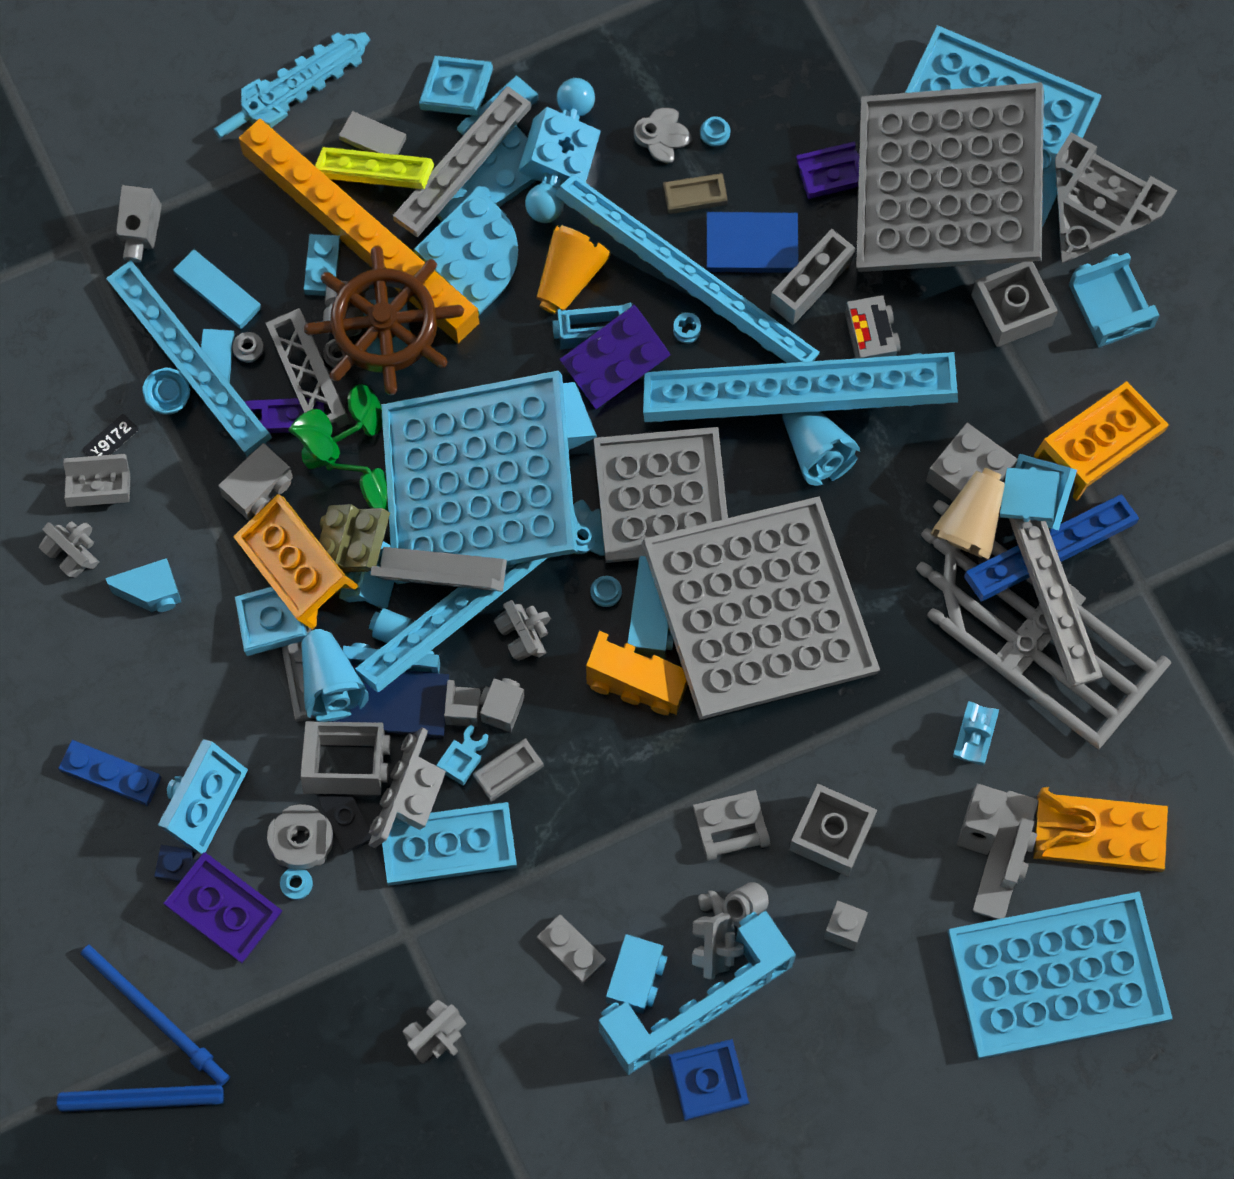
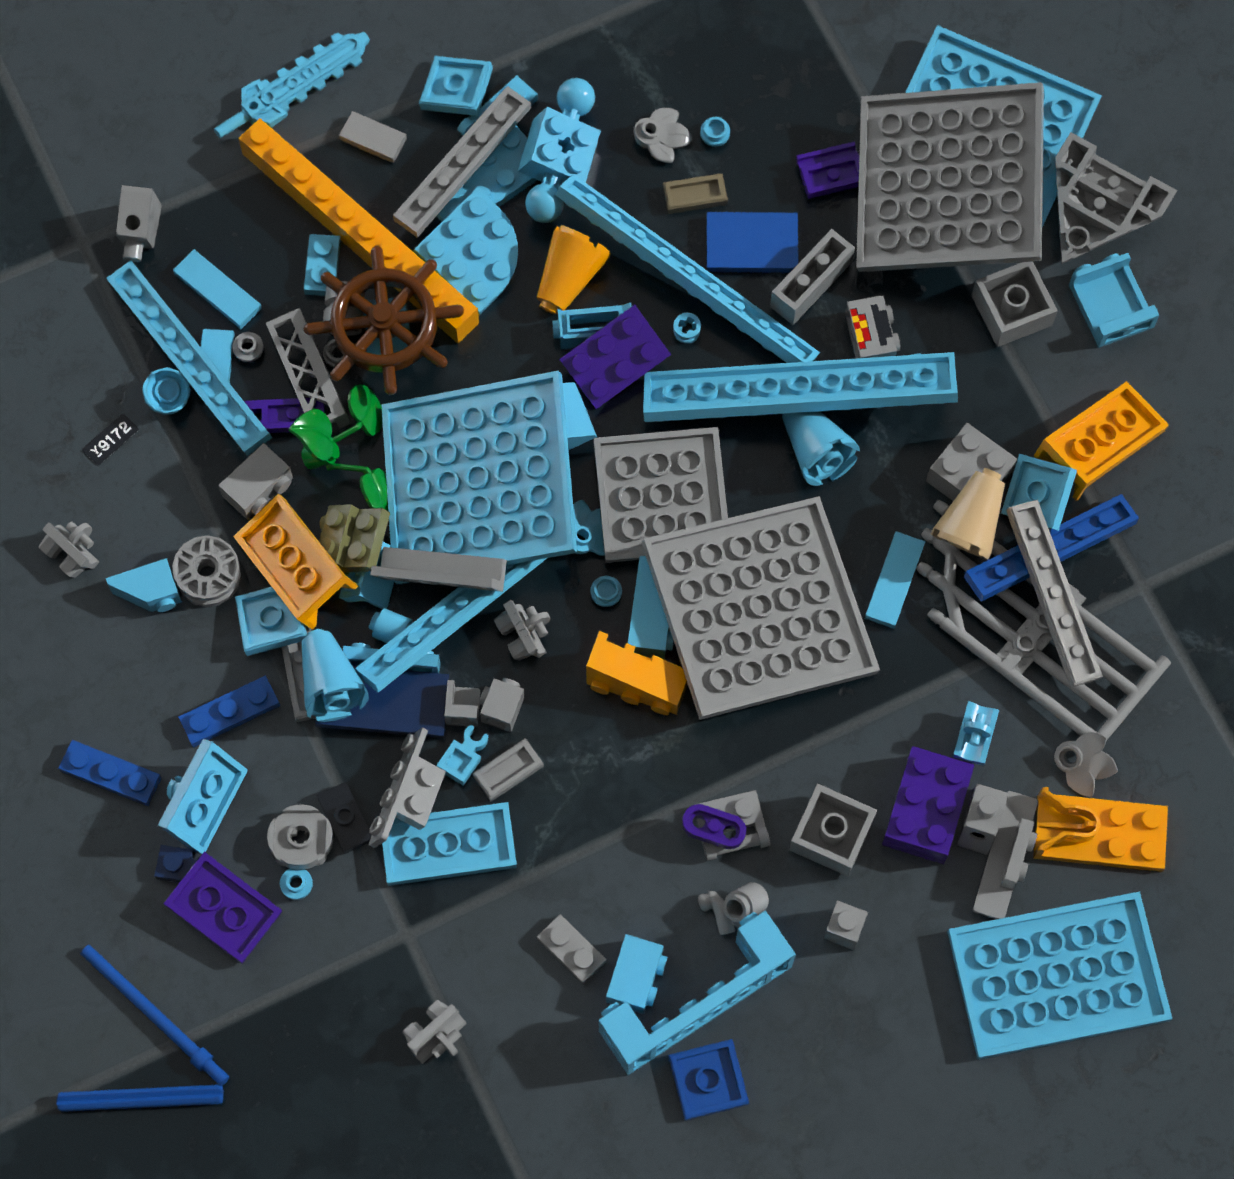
light grey bracket [63,454,131,507] -> none
light grey window [301,721,390,795] -> none
neon yellow tile [315,147,434,189] -> none
light grey hips [692,912,744,980] -> none
medium azure piece [1000,467,1059,522] -> none
none -> light grey wheel [172,535,241,607]
none -> blue plate [179,675,280,748]
none -> dark purple plate [682,804,746,849]
none -> medium azure tile [865,531,925,629]
none -> dark purple brick [882,746,974,864]
none -> light grey plate [1054,732,1118,797]

